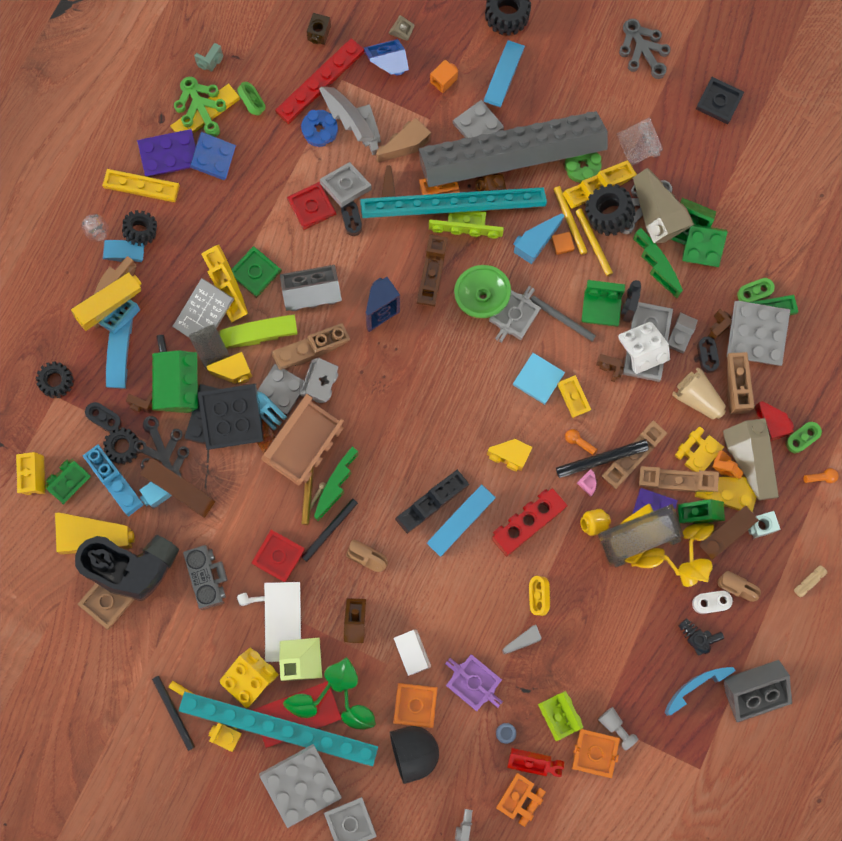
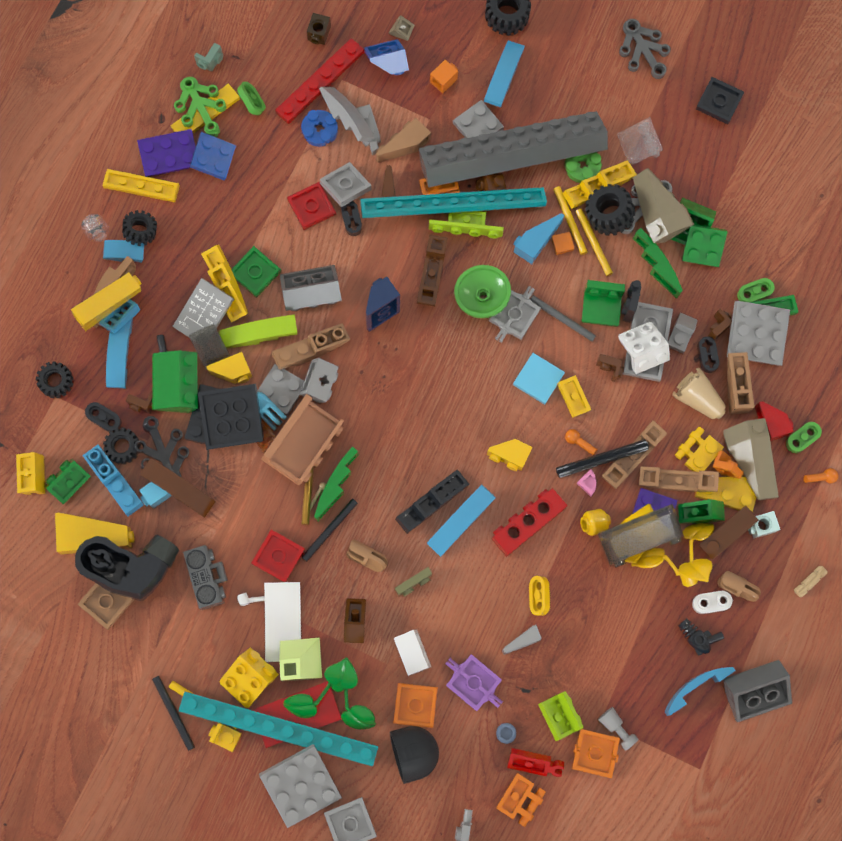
none -> olive plate [395,567,432,597]

